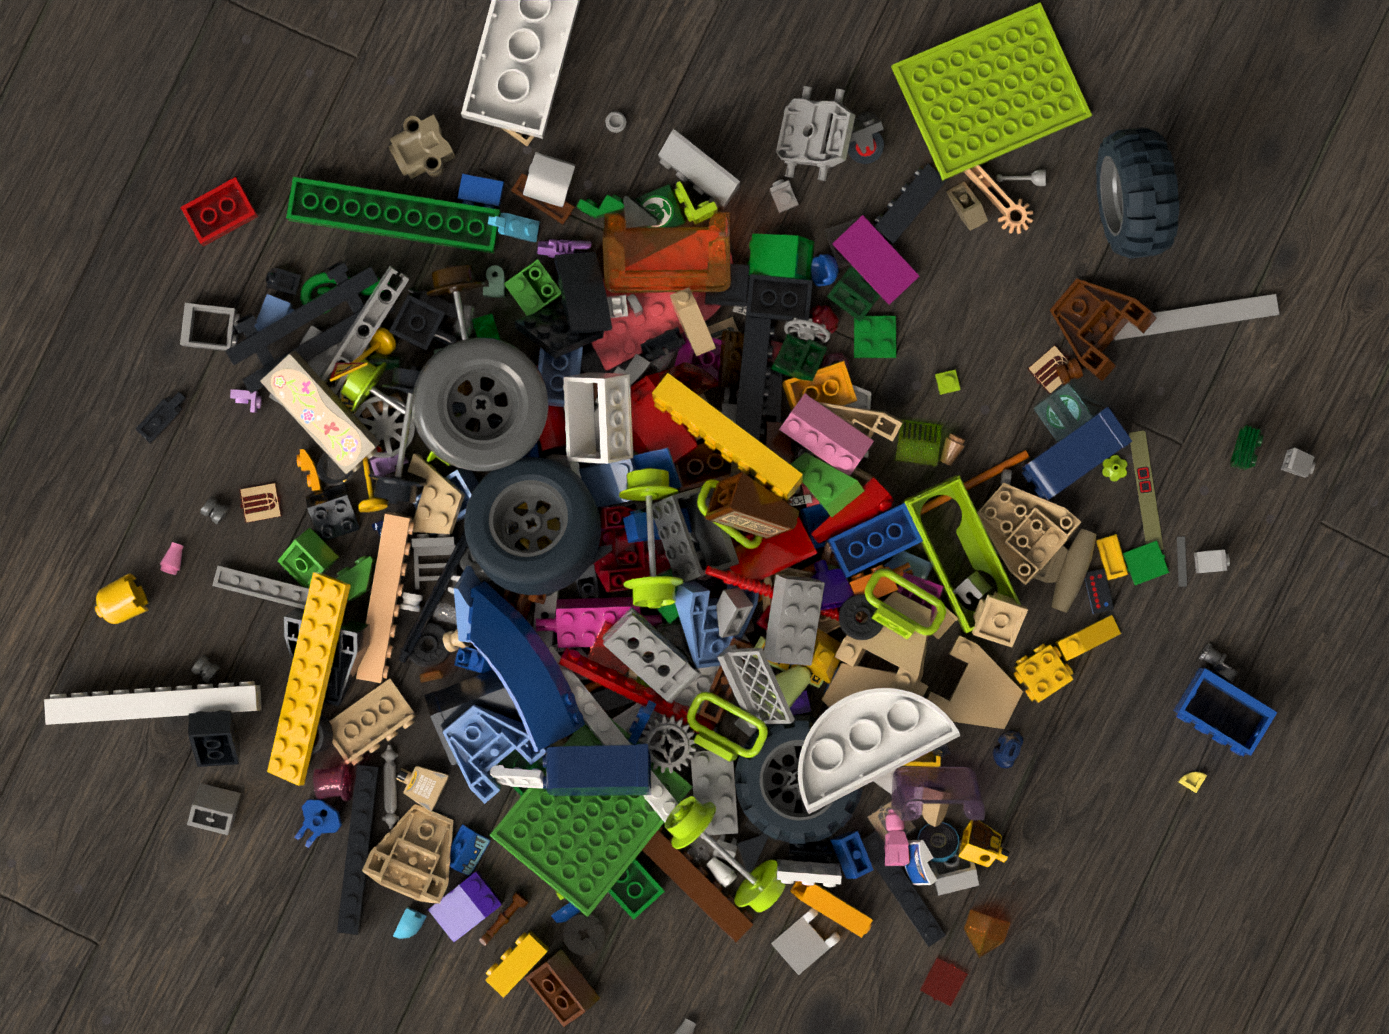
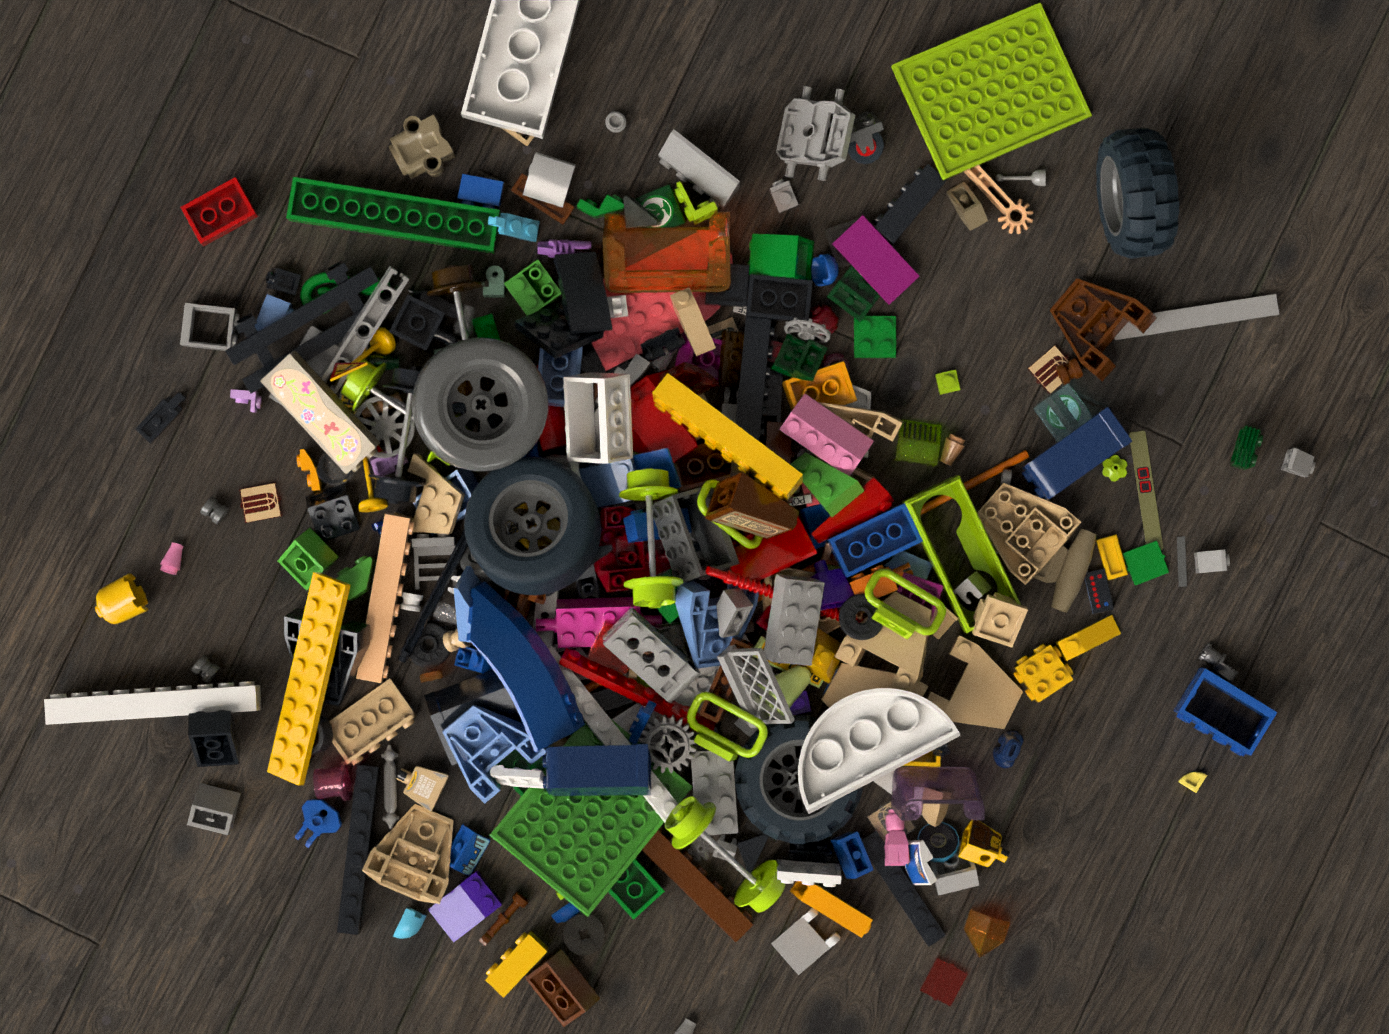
light grey plate [212,566,309,609] -> none
light grey tile [626,293,643,317] -> none
white cone [706,857,737,888] -> none

